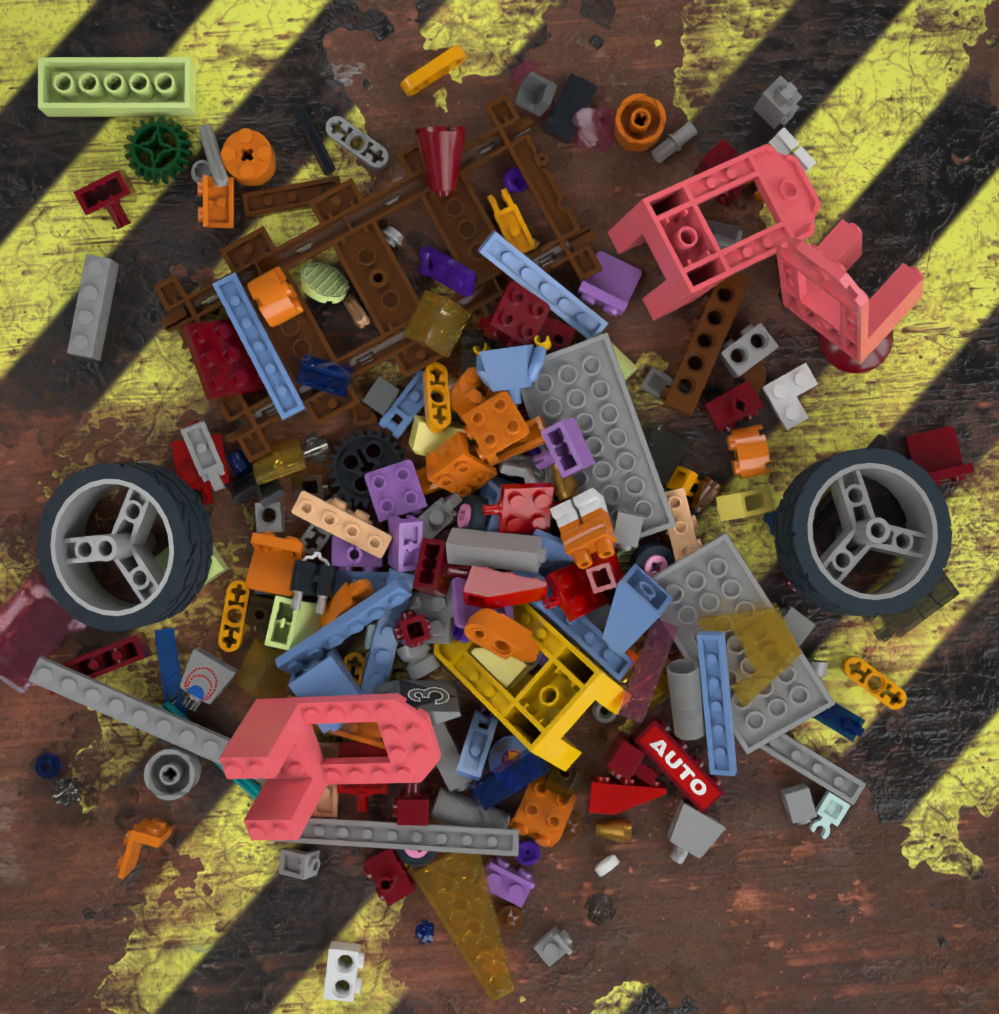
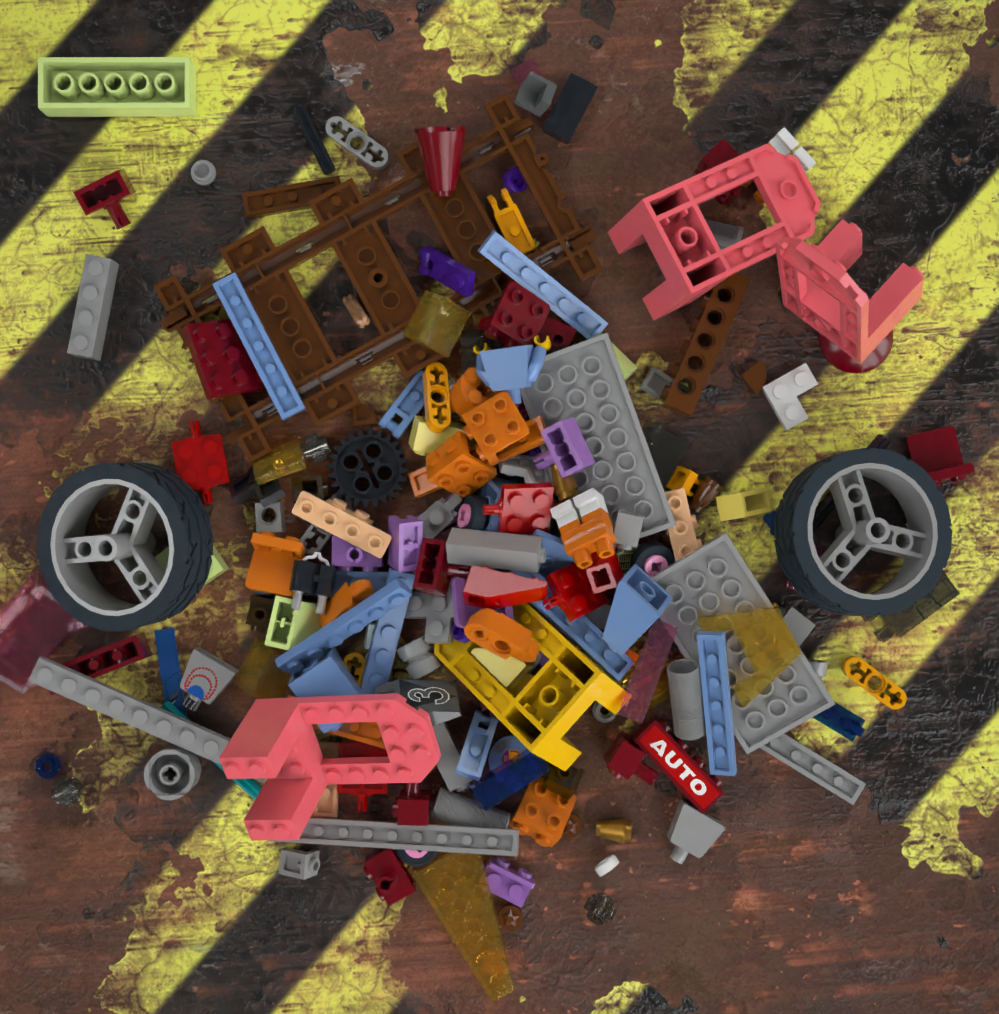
orange bracket [116,818,173,879] -> none
dark green gear [124,116,193,185] -> none
light grey hinge [180,420,226,492] -> none
orange bracket [198,175,234,229] -> none
light grey axle [199,124,228,187] -> none
light orange beam [218,580,252,652] -> none
orange brick [221,128,276,186] -> none
clear blue hose [226,449,253,476] -> none
orange brick [247,266,304,328] -> none
clear blue slope [297,354,354,398] -> none
tile [299,262,349,304] -> none
white brick [323,941,365,1002] -> none
dark grey panel [362,376,399,416] -> none
medium lavender bracket [365,460,428,525] -> none
light grey plate [381,226,404,248] -> none
dark red brick [392,609,431,648] -> none
light orange beam [400,45,467,97] -> none
clear blue plate [415,919,434,945] -> none
dark purple tile [516,839,540,866] -> none
light grey bracket [533,926,573,967] -> none
clear pink plate [572,106,614,152] -> none
medium lavender bracket [577,251,642,316] -> none
red slope [588,775,667,815] -> none
orange brick [613,93,666,152] -> none
light grey axle [651,121,698,163] -> none
dark red brick [702,380,763,433] -> none
light grey brick [718,323,779,379] -> none
orange brick [726,424,771,479] -> none
light grey hinge [753,75,802,129] -> none
light grey brick [780,783,817,825] -> none
light aqua plate [809,791,851,839] -> none

